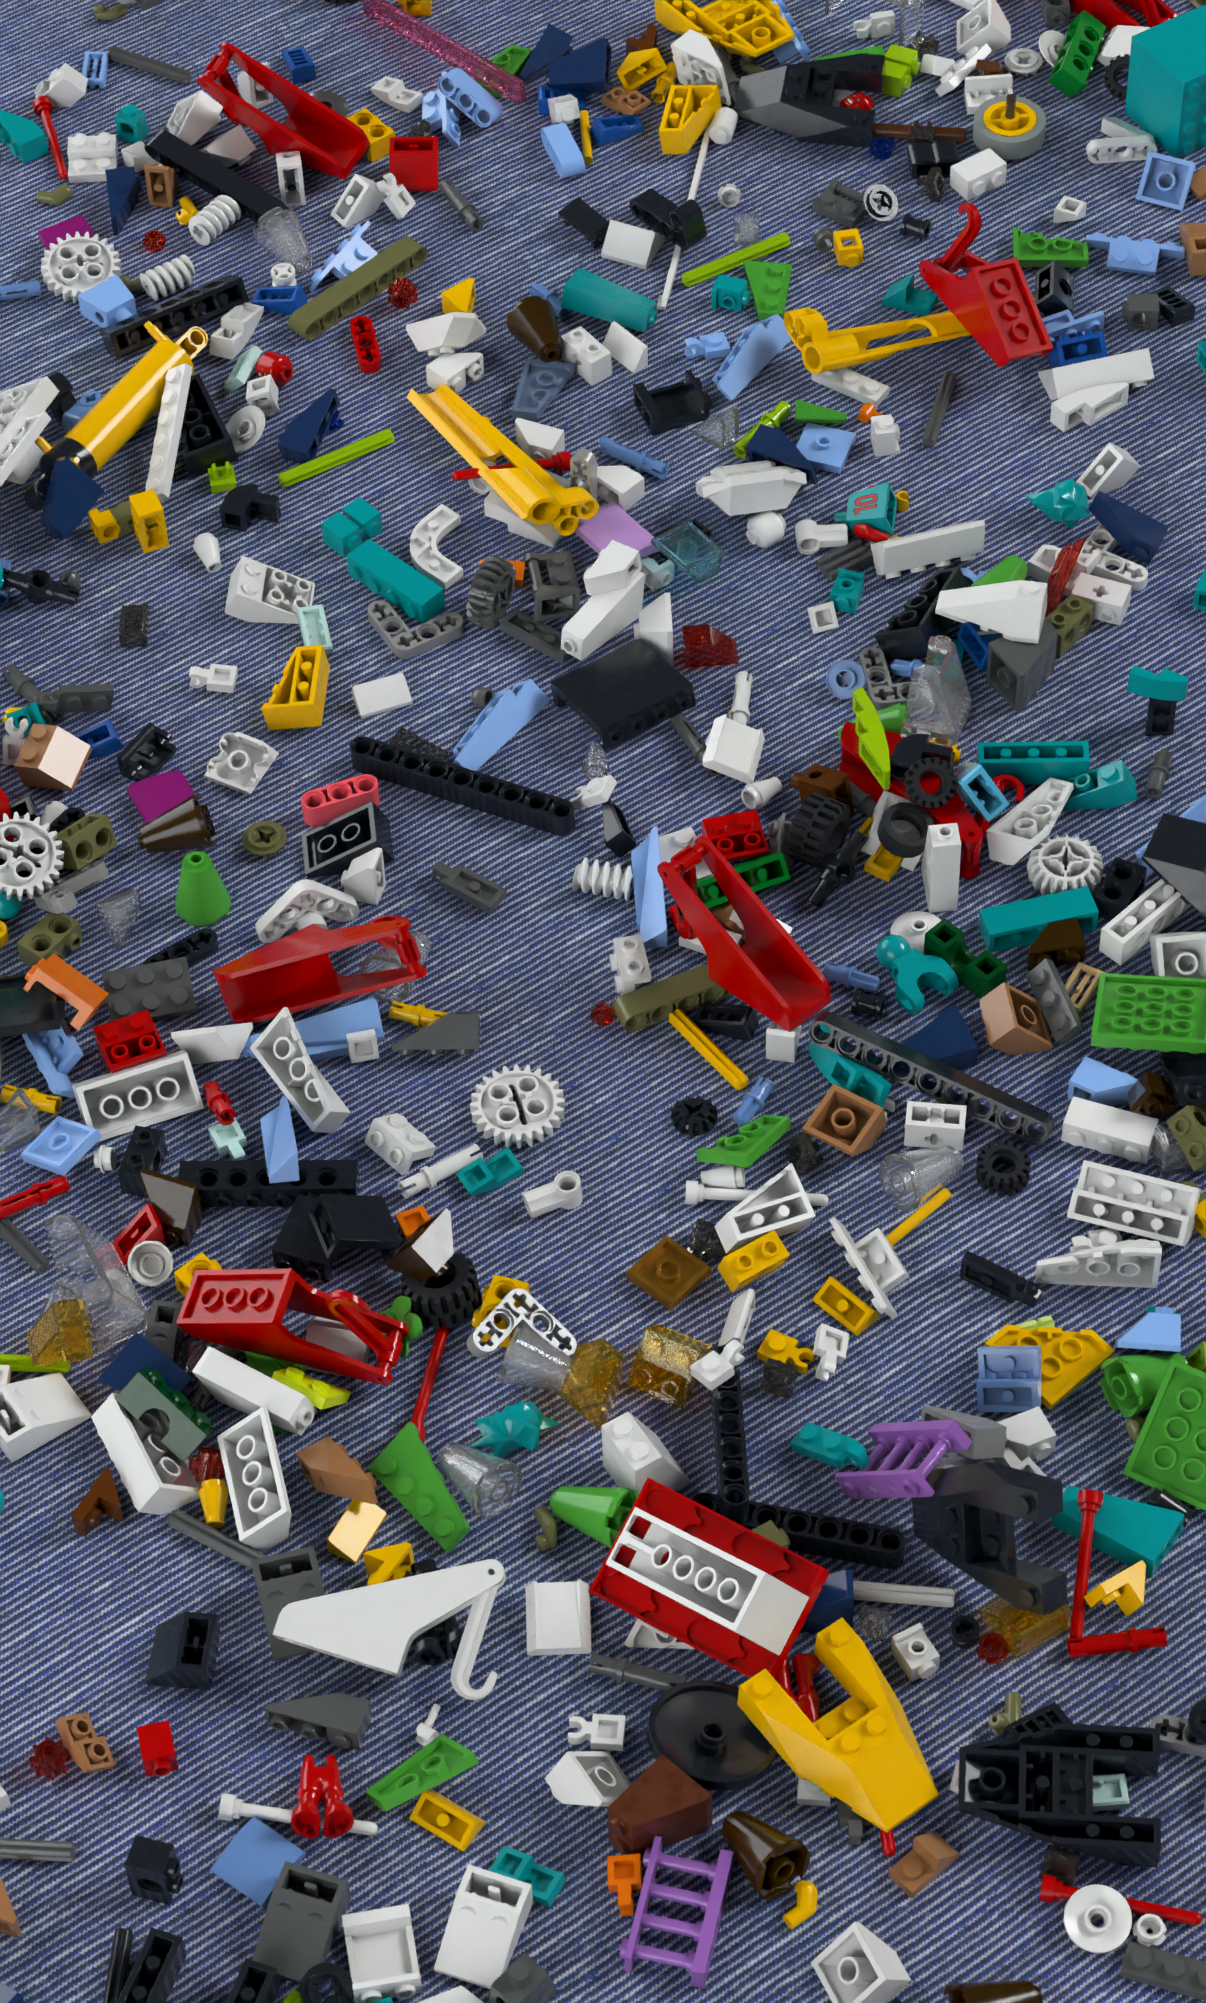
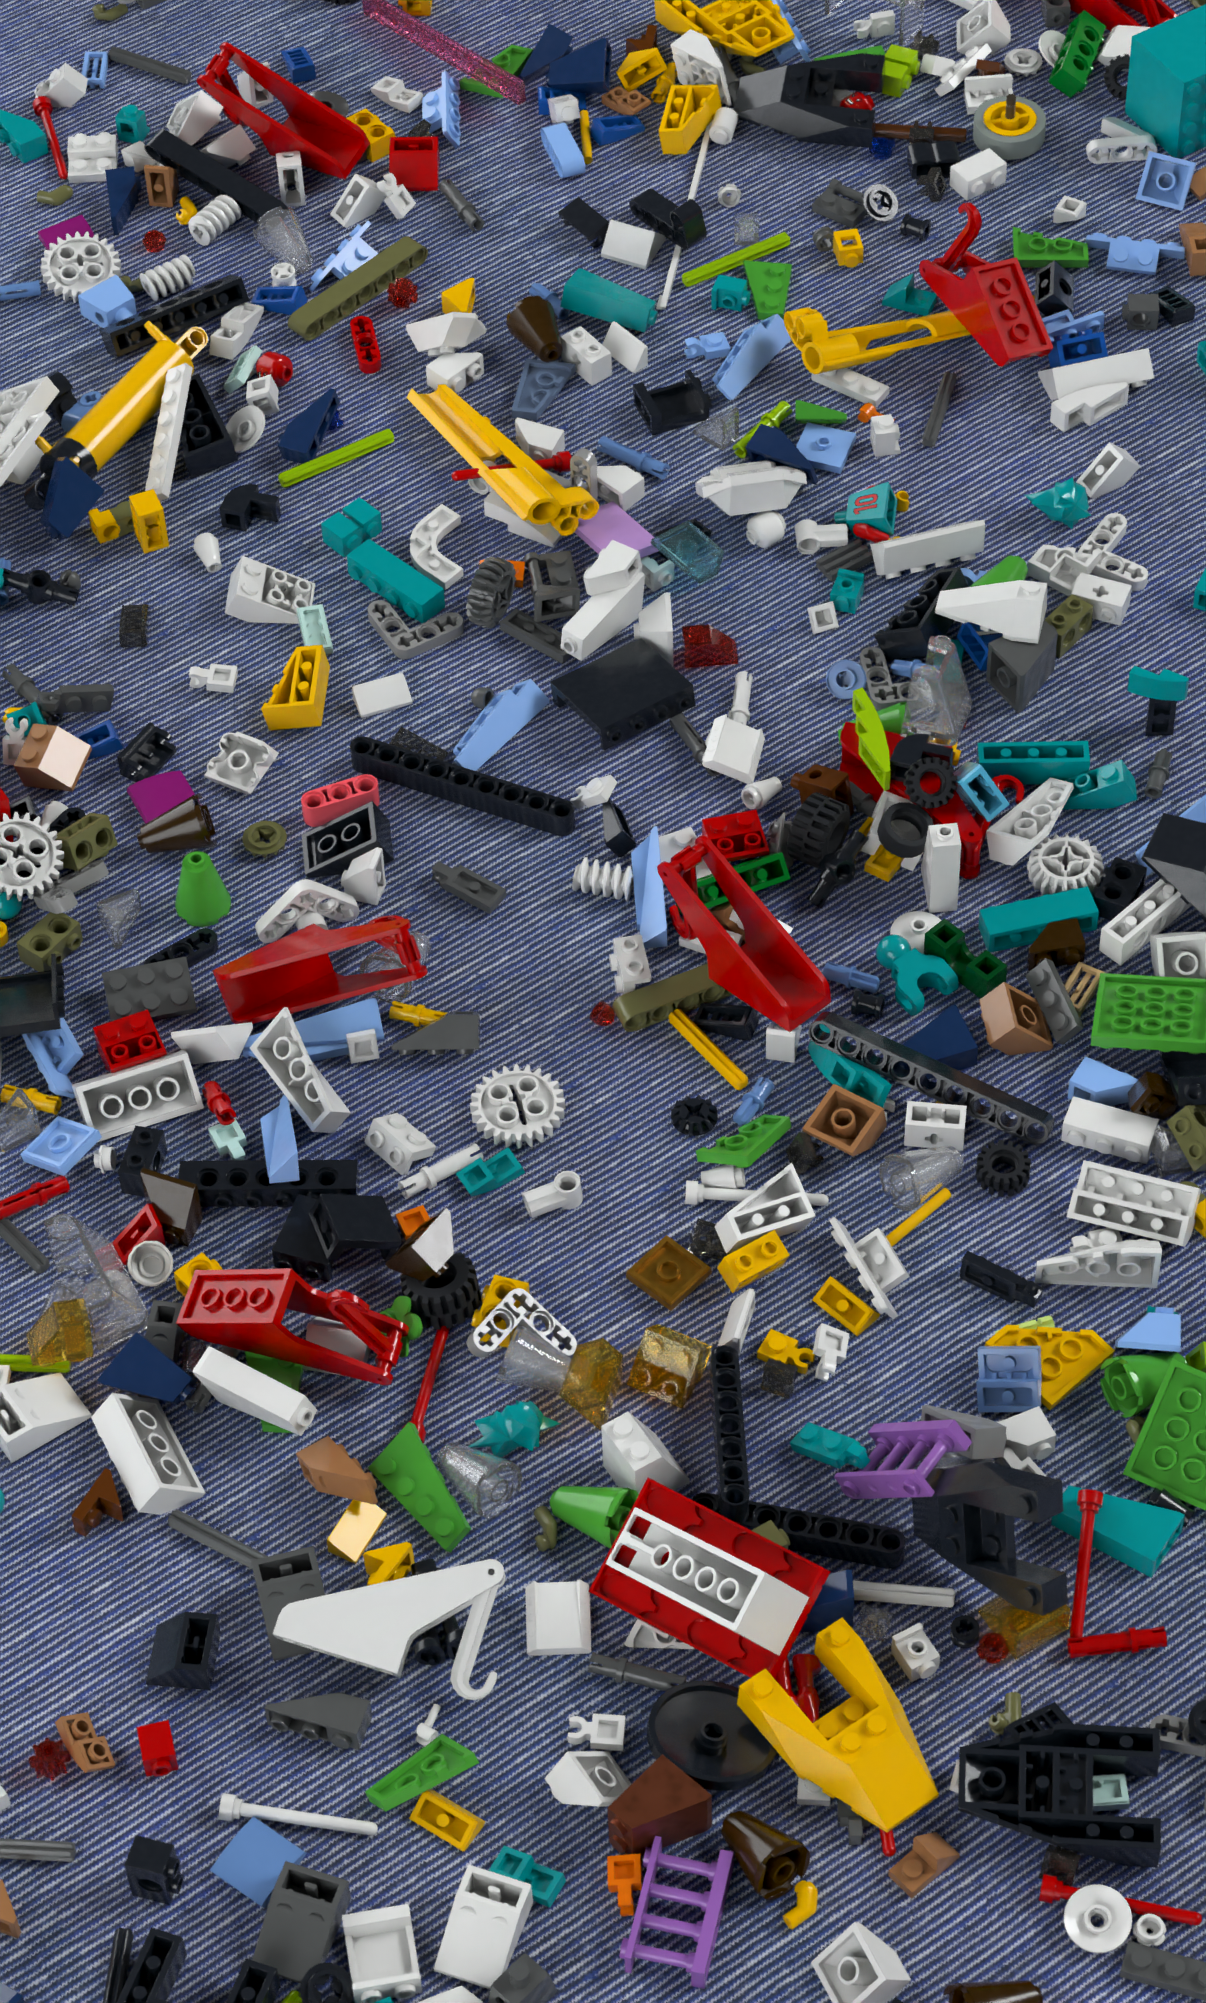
orange panel [23,953,109,1031] -> none
arch [115,1366,215,1462] -> none
clear red gear [188,1447,226,1483] -> none
yellow cone [198,1479,229,1528] -> none
lime tile [208,461,237,493] -> none
white slope [217,1406,291,1552] -> none
neon yellow wing [272,1367,351,1410] -> none
red piece [290,1754,354,1839] -> none
light blue beam [437,68,503,128] -> none
clear cone [582,742,609,780] -> none
white plate [690,1339,745,1391] -> none
clear red piece [1045,538,1085,616] -> none
yellow slope [1084,1560,1146,1616] -> none
dark blue slope [1088,491,1169,564] -> none

